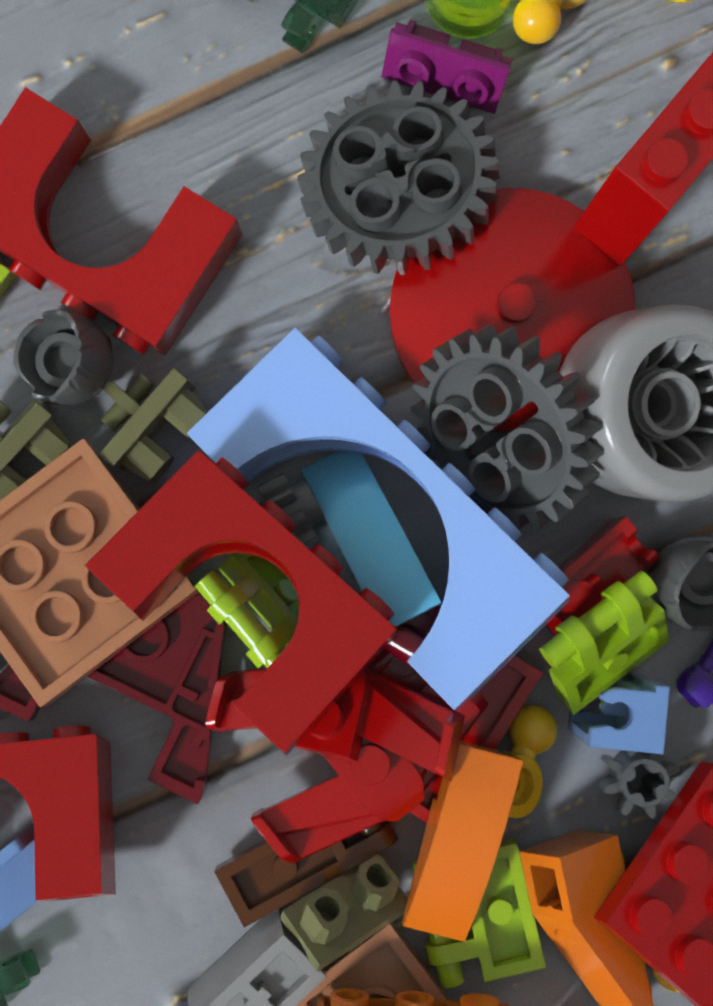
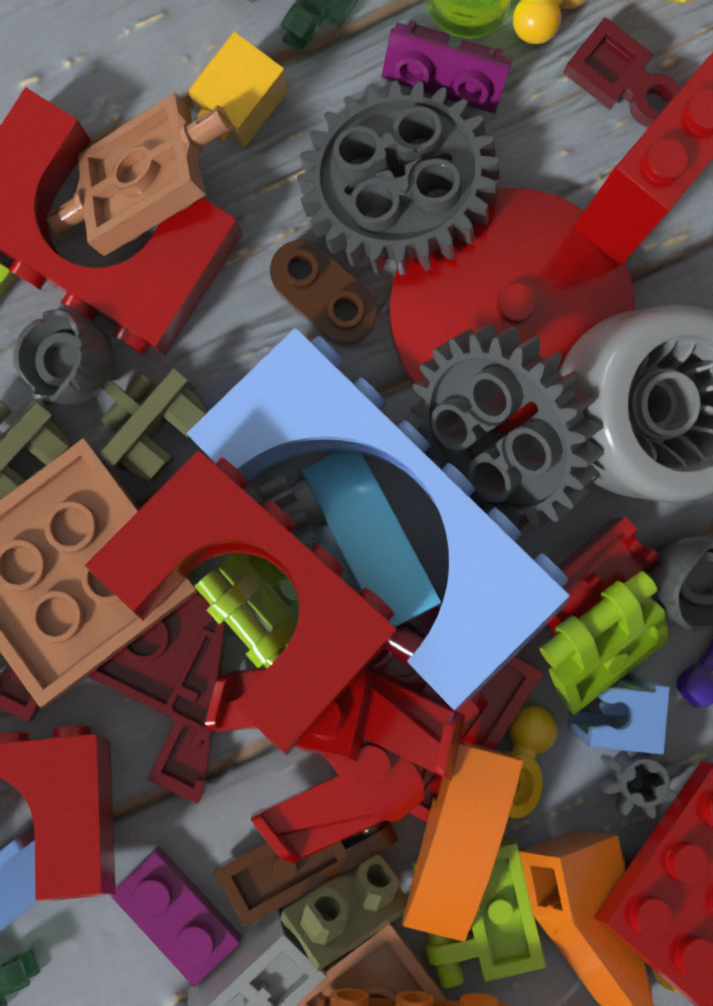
none -> nougat plate [46,92,233,256]
none -> magenta plate [110,846,242,987]
none -> yellow brick [188,31,288,148]
none -> reddish brown plate [270,240,376,346]
none -> dark red plate [563,17,680,127]

